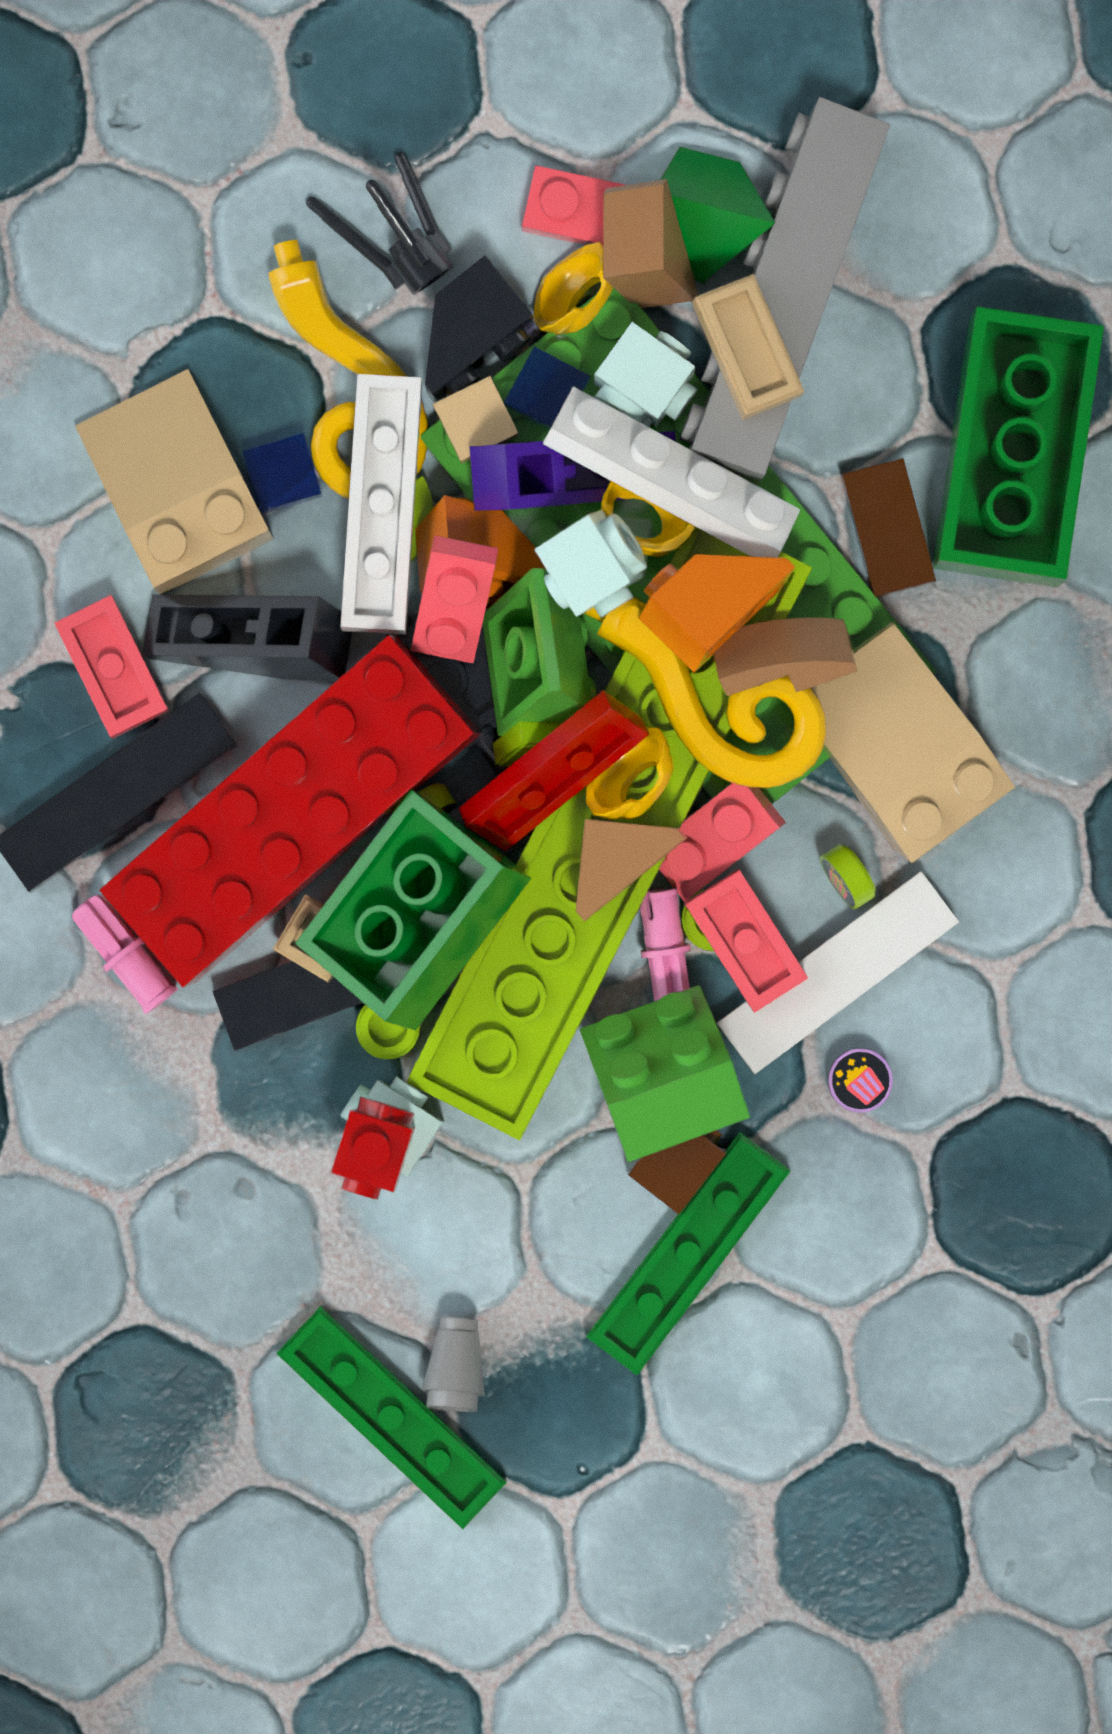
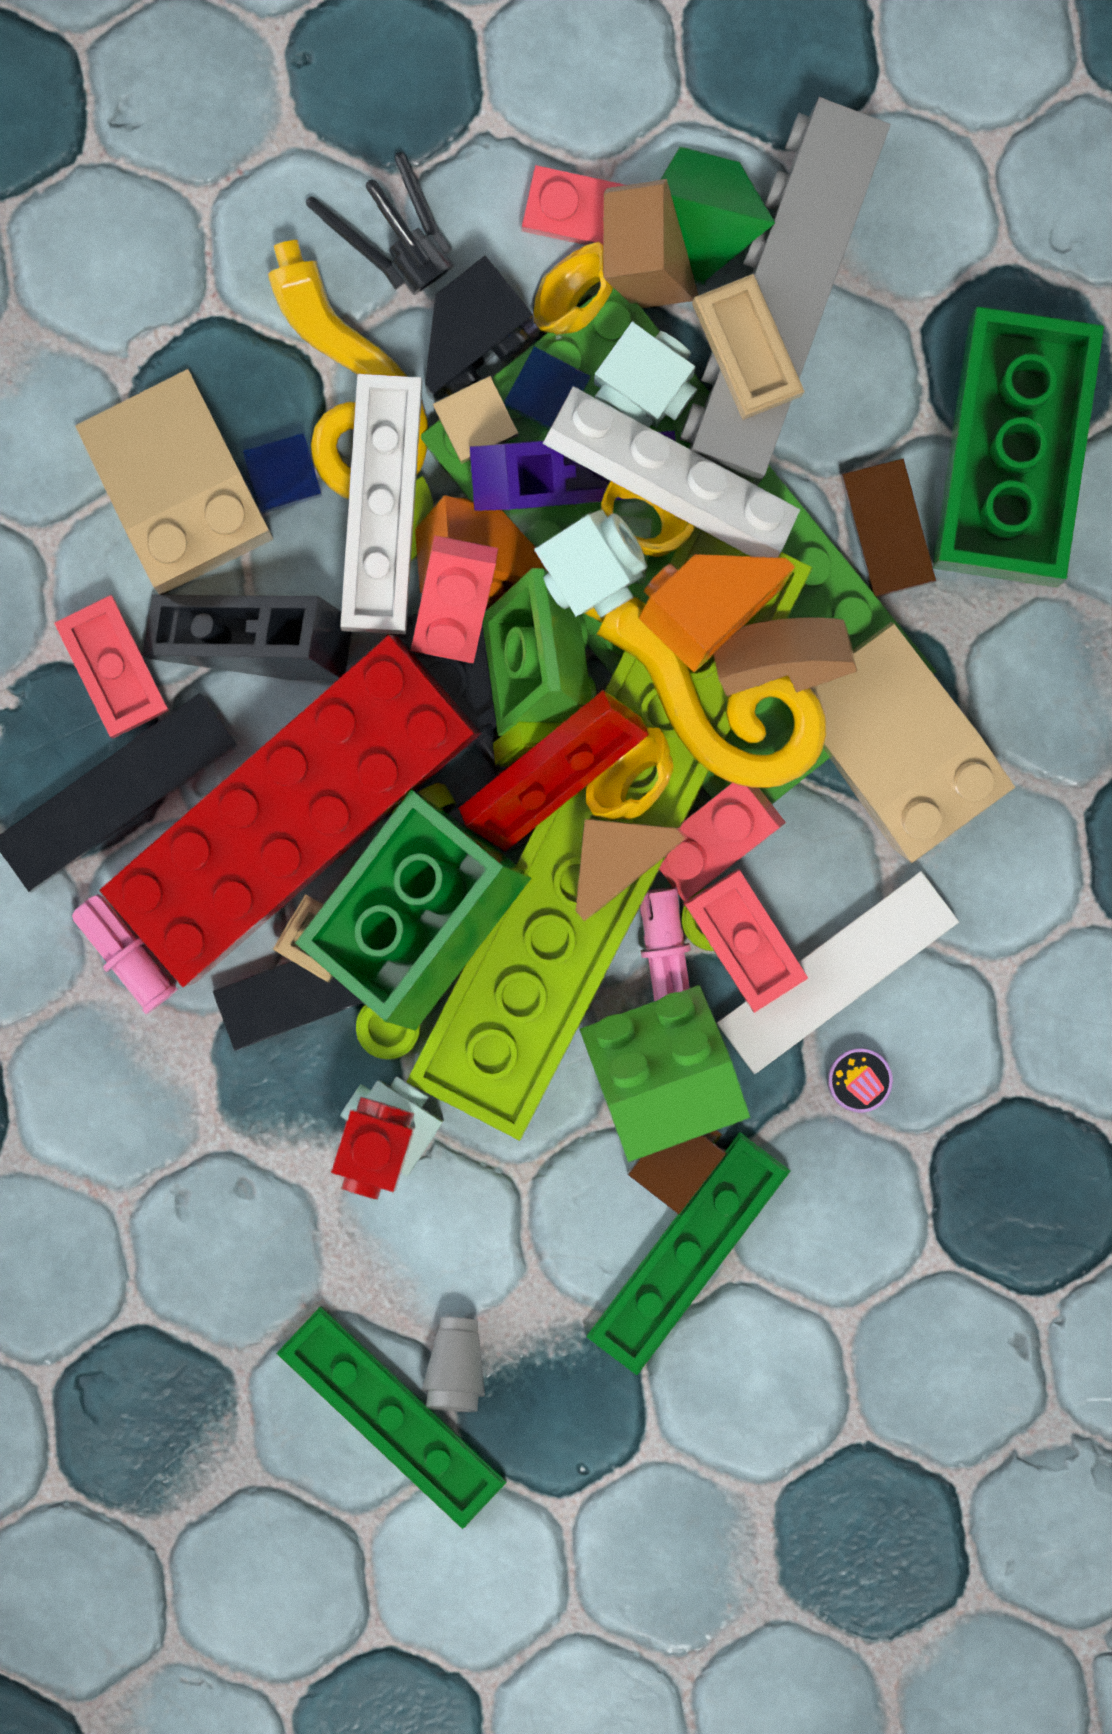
lime tile [820,844,876,910] -> none

